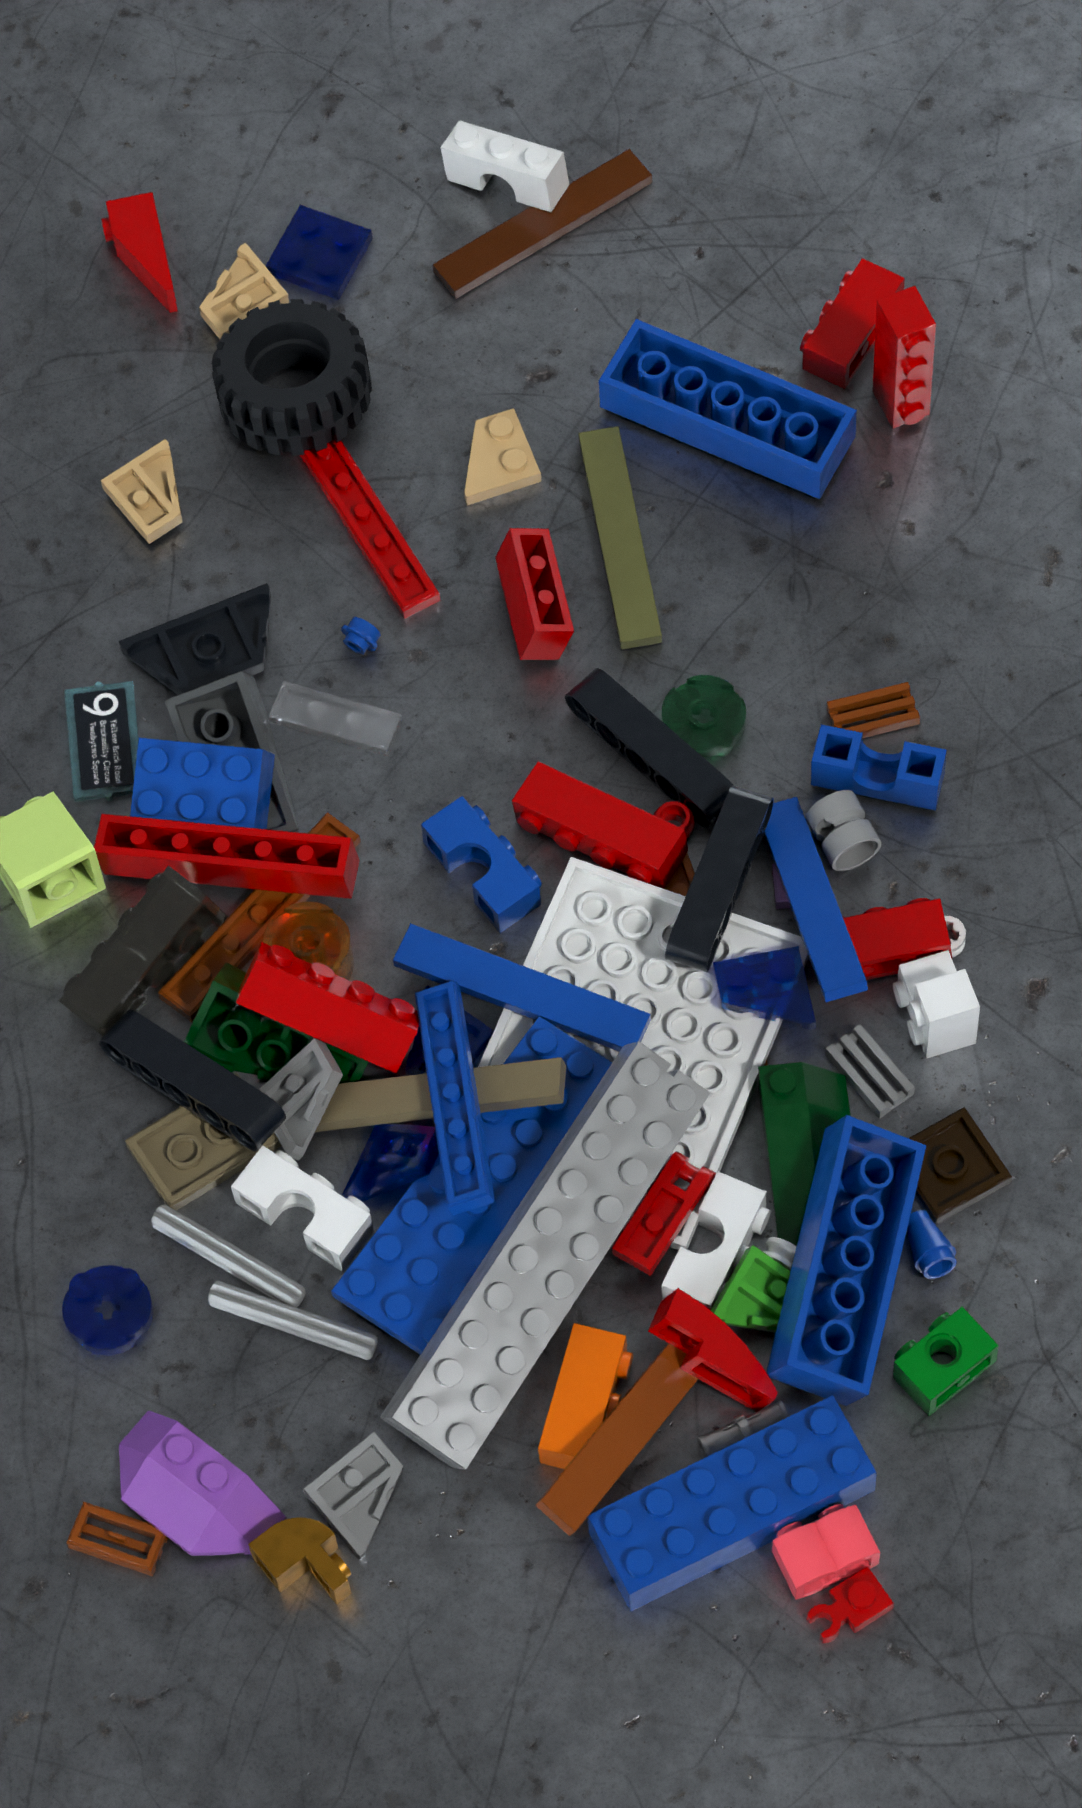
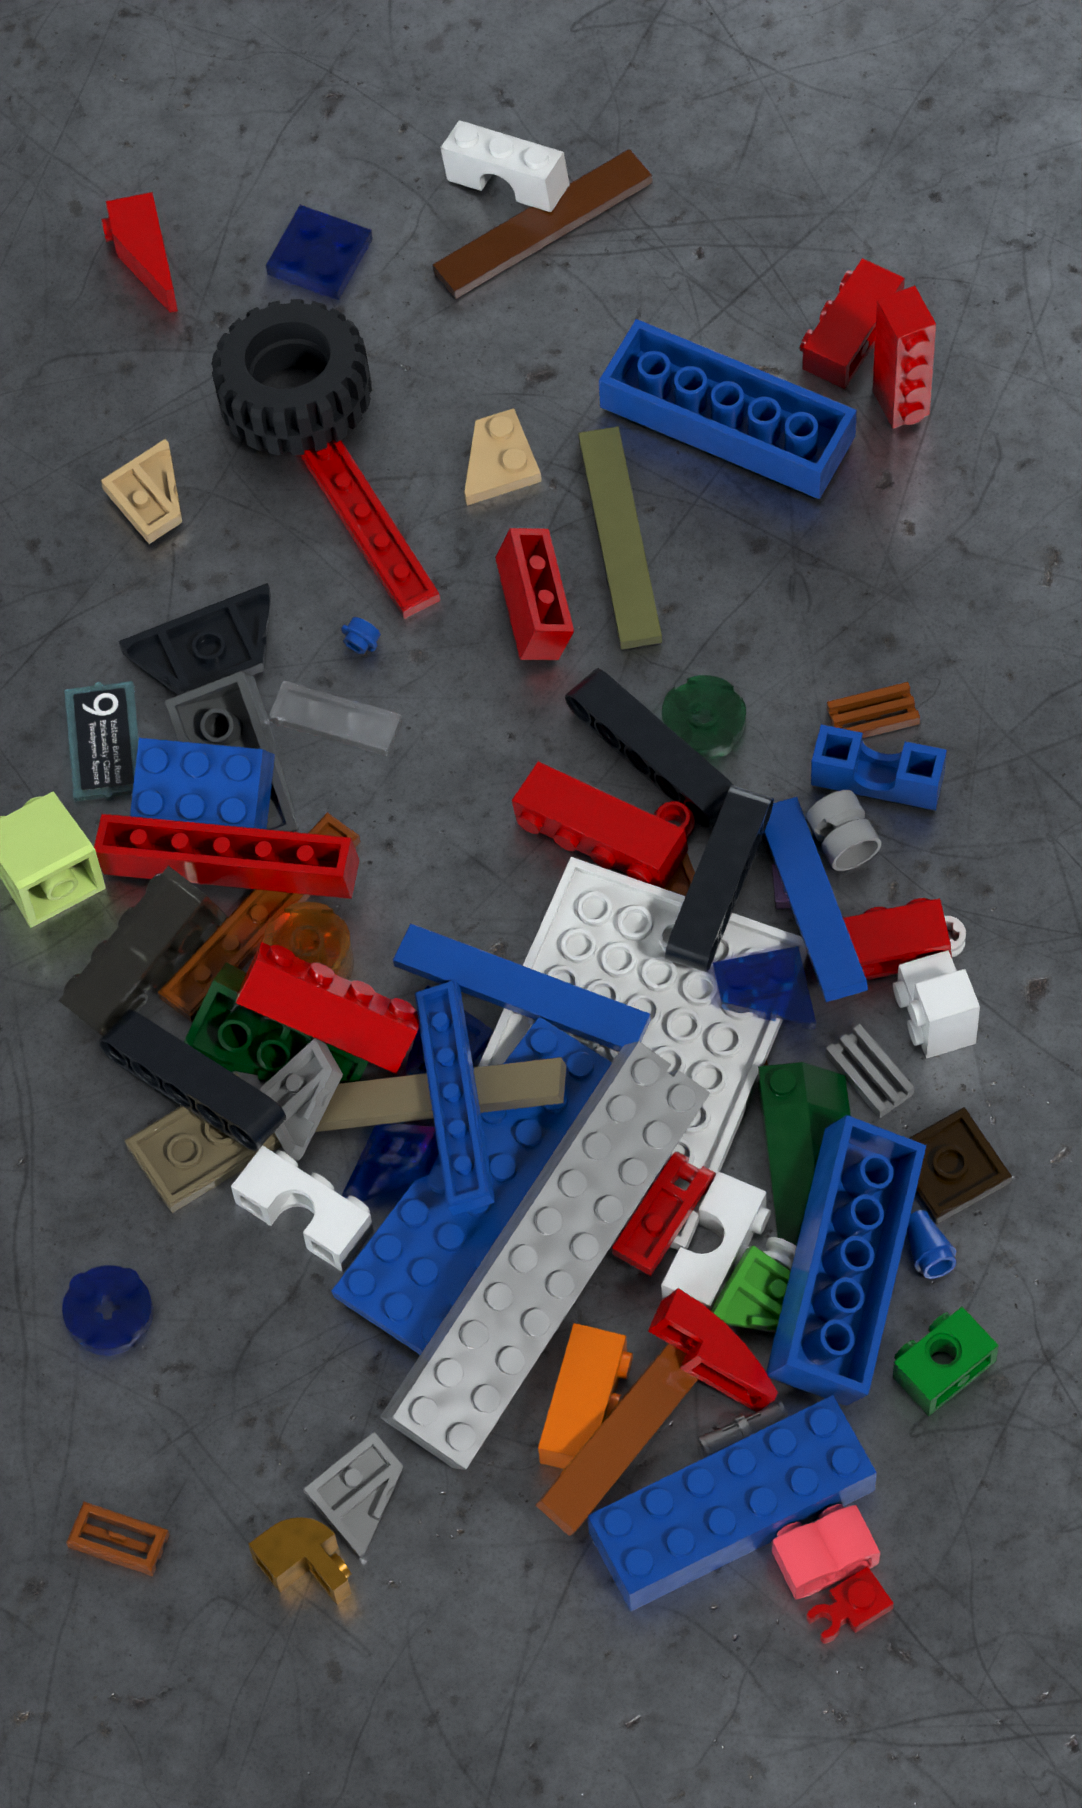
medium lavender wedge [119,1410,287,1556] -> none
light grey axle [151,1204,306,1308] -> none
tan wing [199,242,290,339] -> none
light grey axle [208,1281,378,1360] -> none
blue arch [421,796,542,933] -> none

